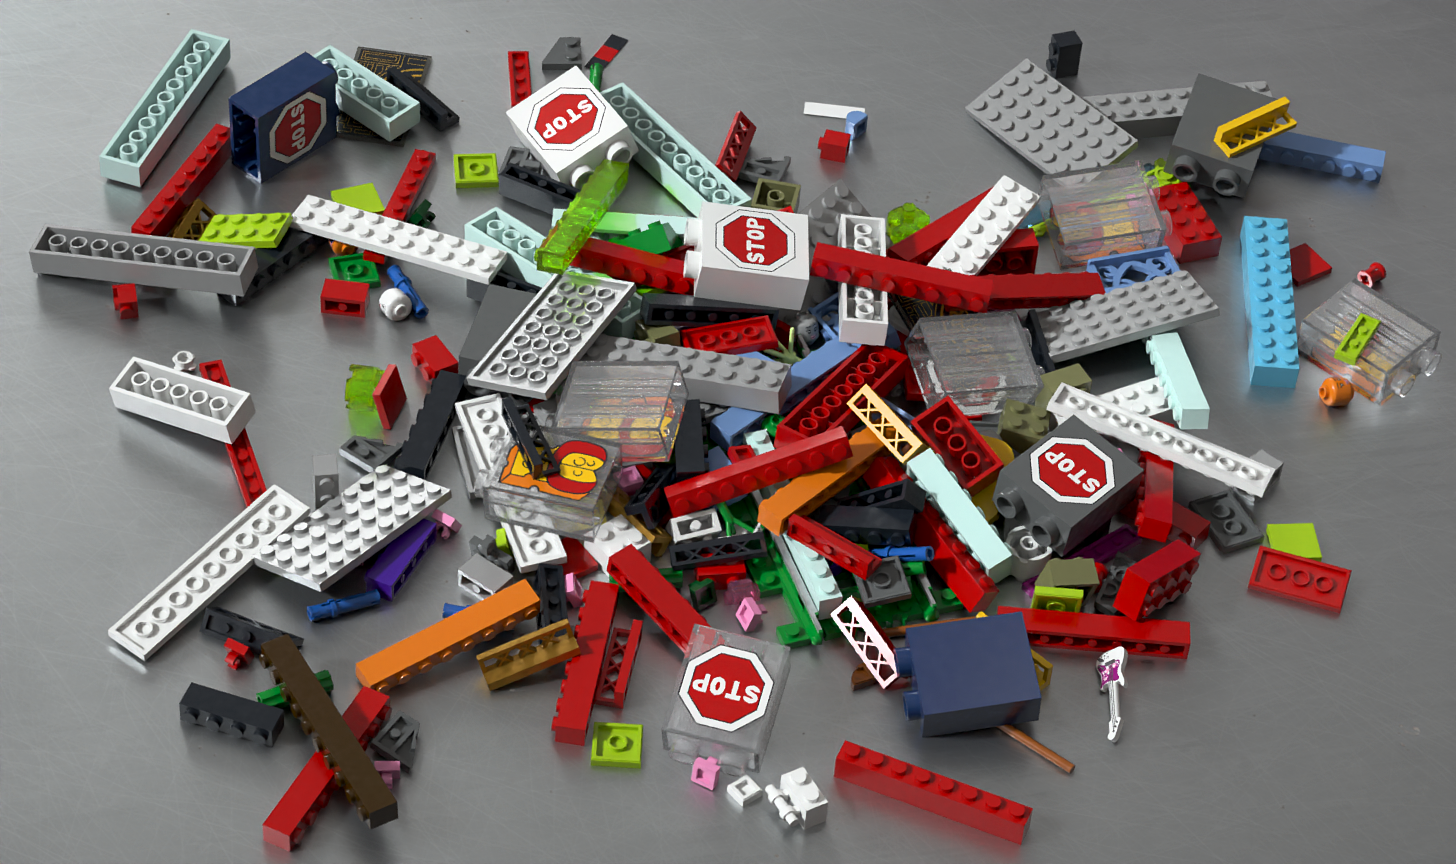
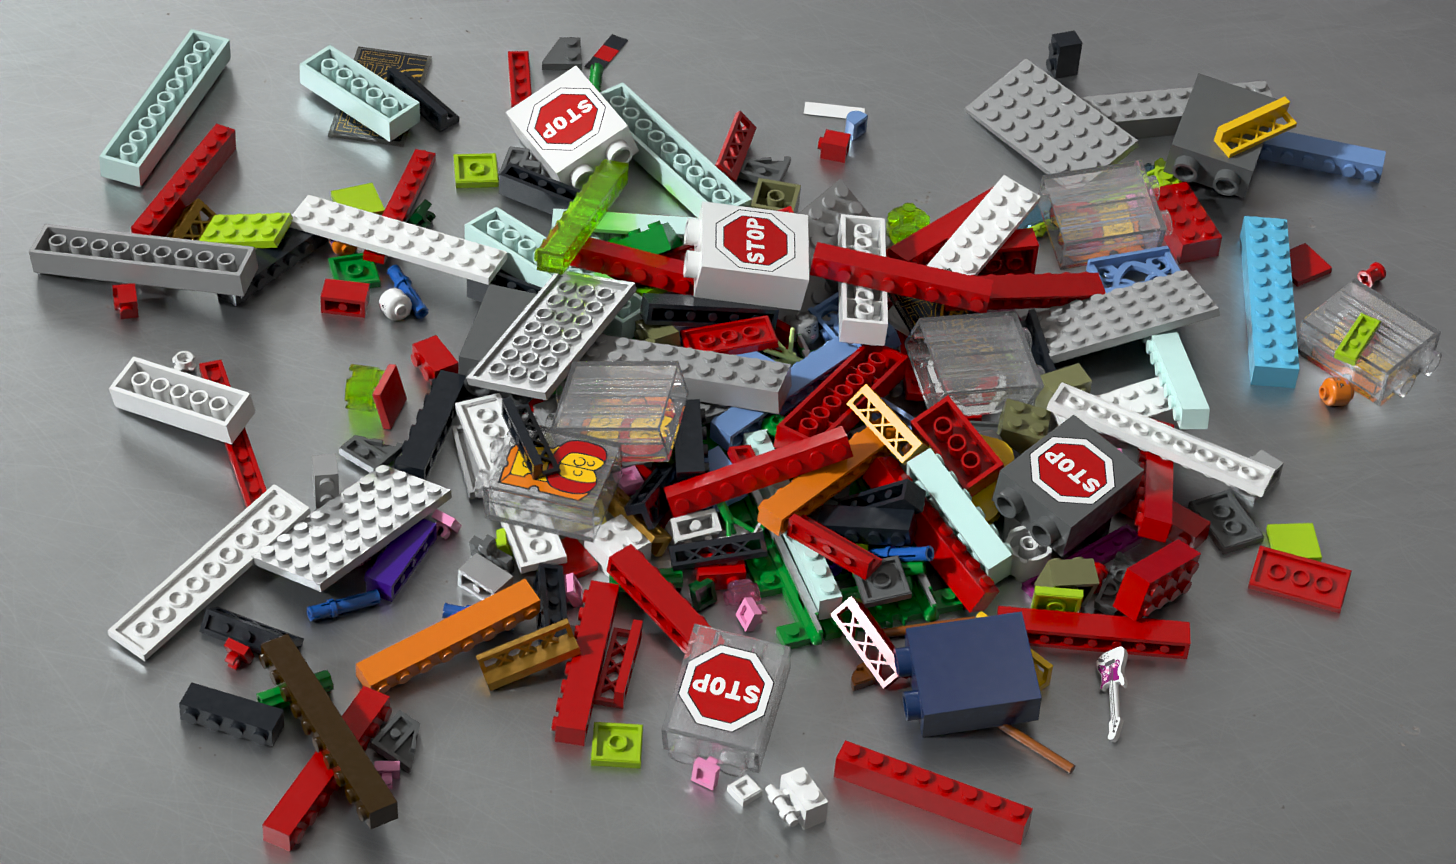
dark blue brick [228,52,339,184] -> none

